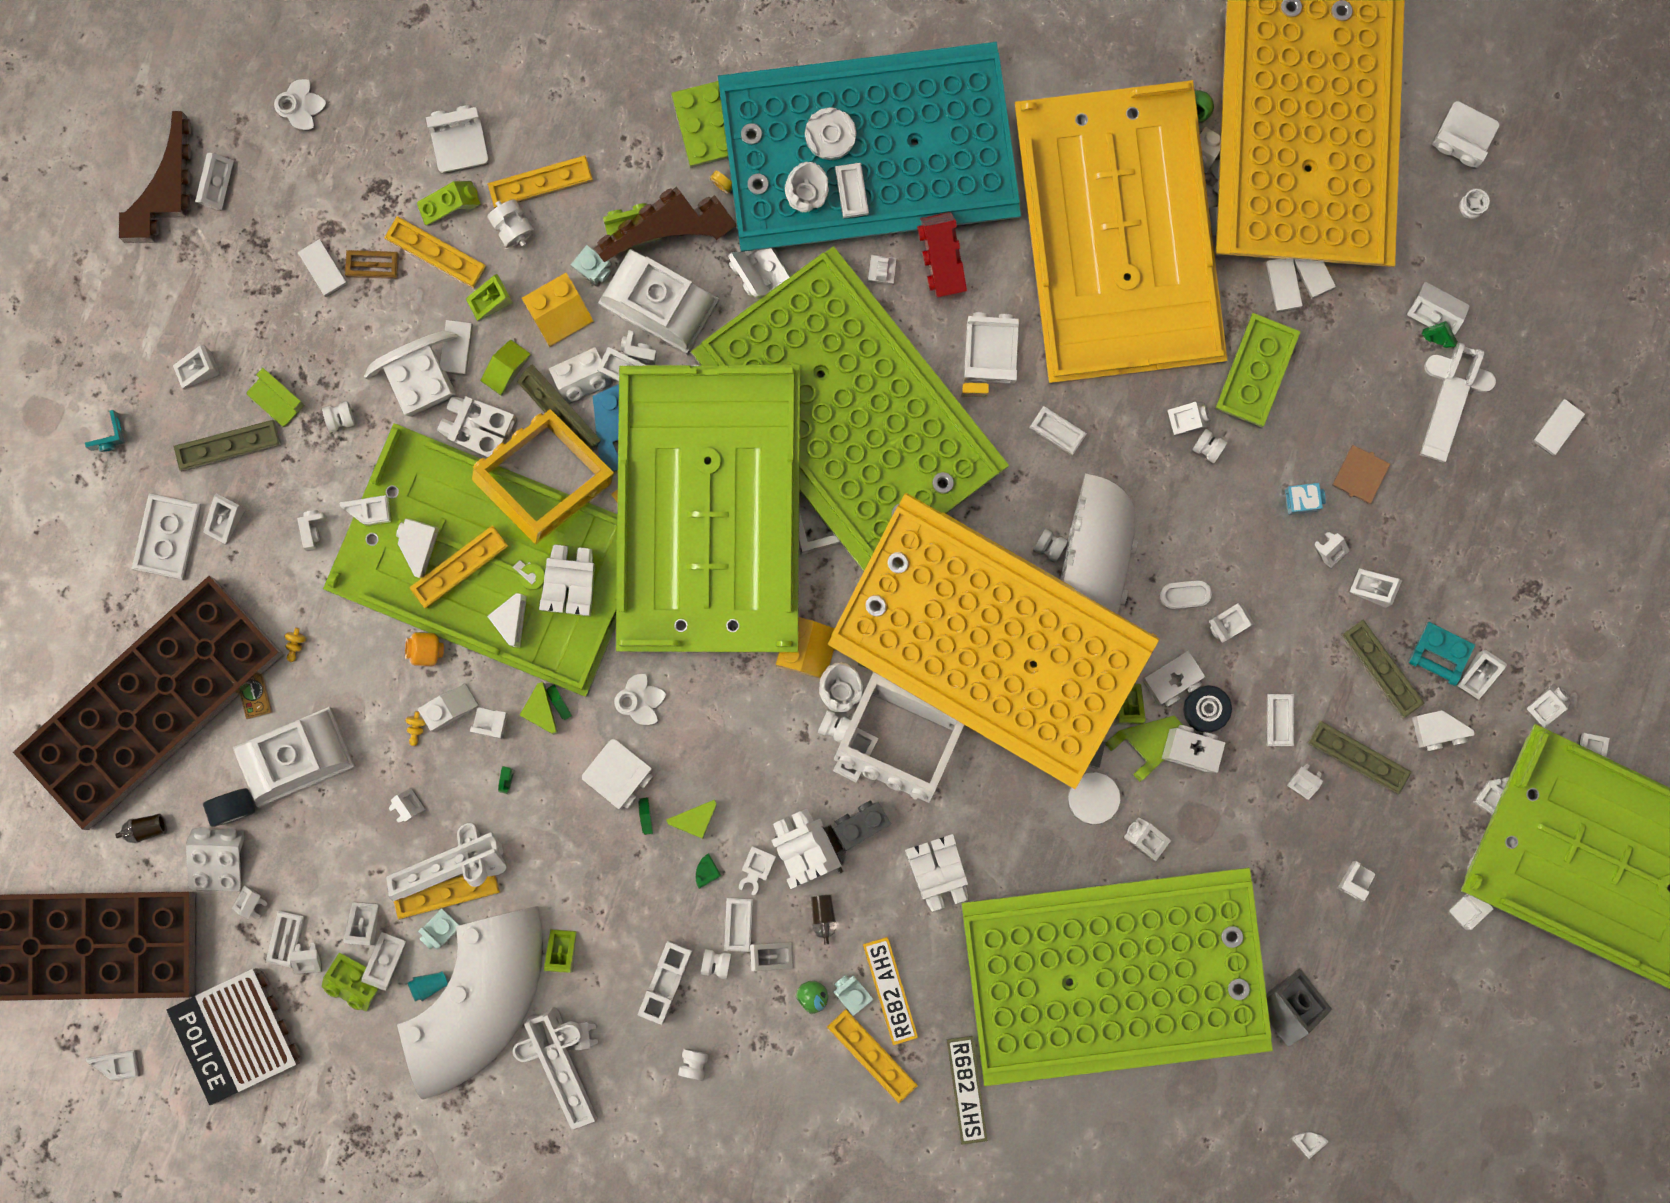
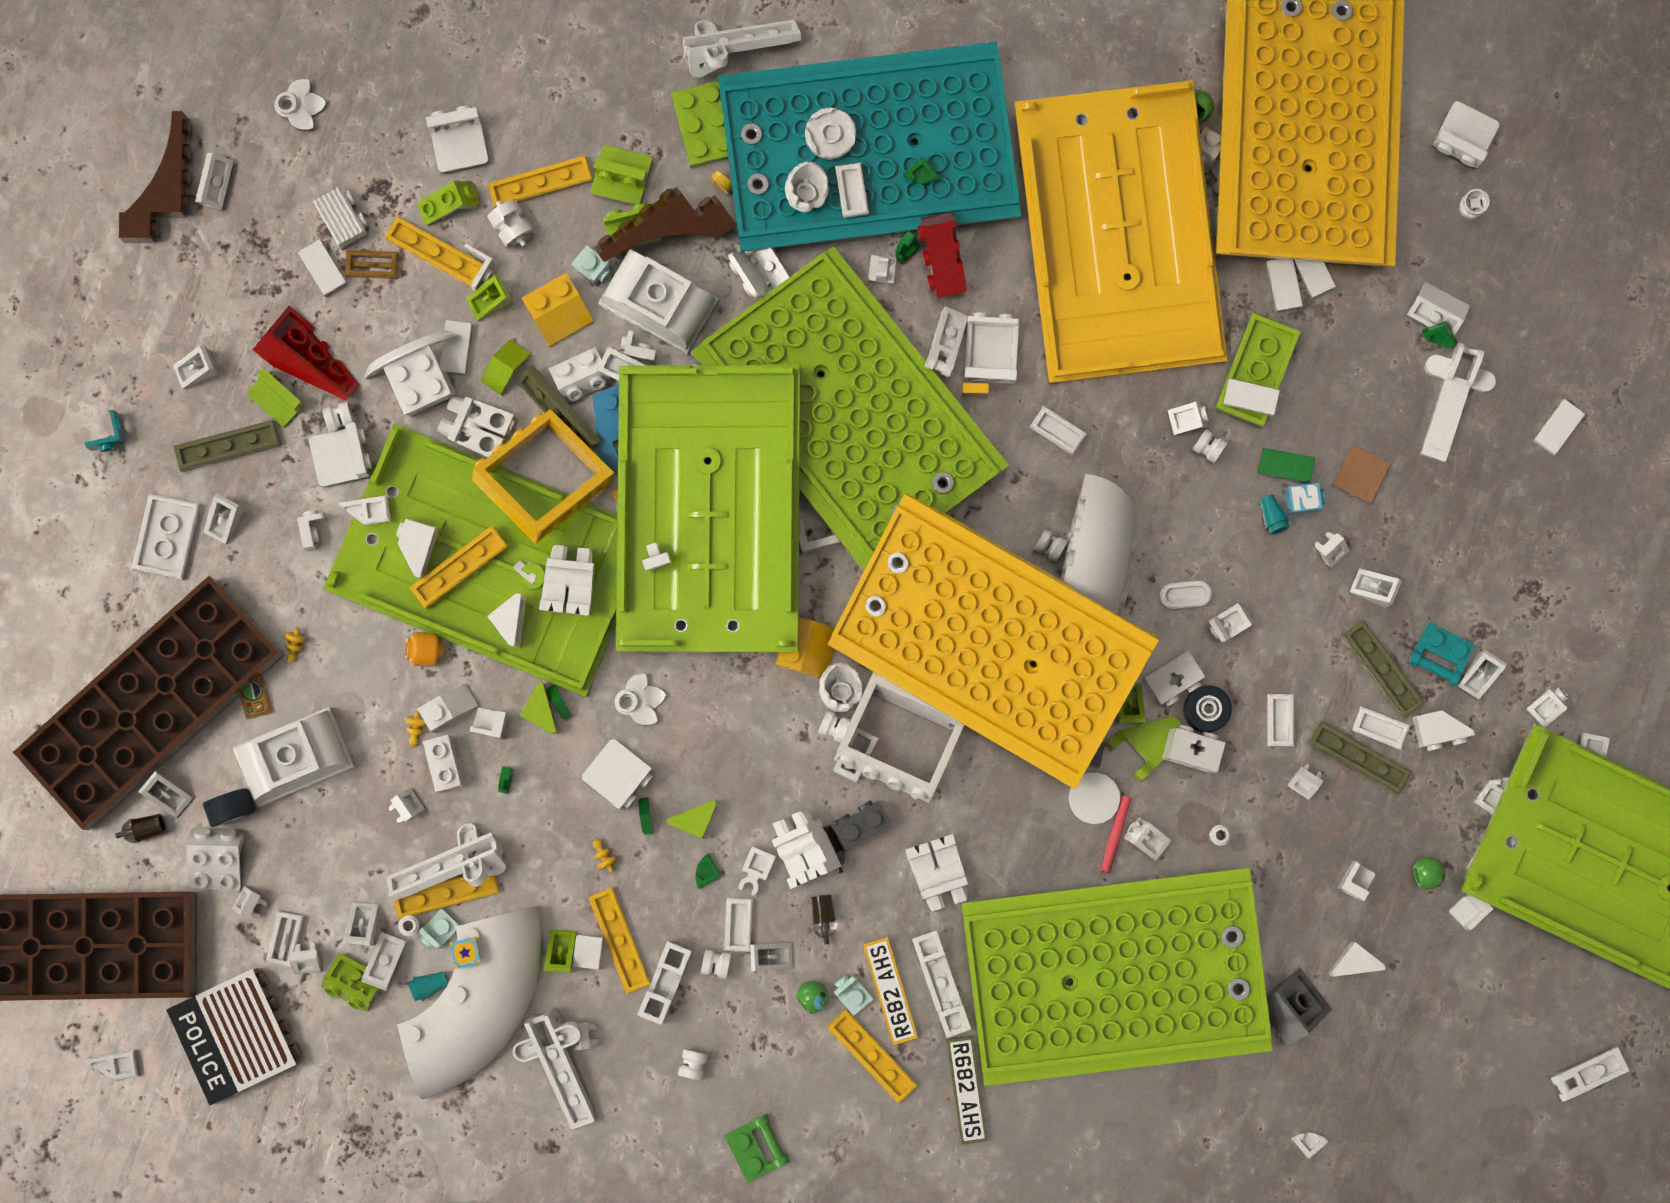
none -> white slope [138,771,193,818]
none -> red wedge [252,306,359,401]
none -> white bracket [309,422,372,487]
none -> white brick [313,186,368,249]
none -> white pin [398,915,420,936]
none -> white brick [423,735,464,793]
none -> tile [449,937,482,969]
none -> white bracket [464,244,495,291]
none -> white panel [572,935,604,970]
none -> yellow tile [588,887,651,994]
none -> lime bracket [591,145,652,205]
none -> yellow hair [593,839,617,872]
none -> white tile [642,542,672,572]
none -> white piece [683,19,801,77]
none -> bright green plate [724,1114,790,1183]
none -> green tile [895,231,920,264]
none -> green tile [903,157,940,184]
none -> white slope [912,930,971,1038]
none -> white plate [924,306,968,377]
none -> coral bar [1100,796,1132,873]
none -> white pin [1209,825,1231,846]
none -> white tile [1223,379,1280,416]
none -> green slope [1257,448,1315,484]
none -> teal cone [1259,495,1290,535]
none -> white slope [1329,942,1385,977]
none -> white tile [1351,706,1410,750]
none -> bright green piece [1413,857,1446,889]
none -> white plate [1550,1047,1629,1102]

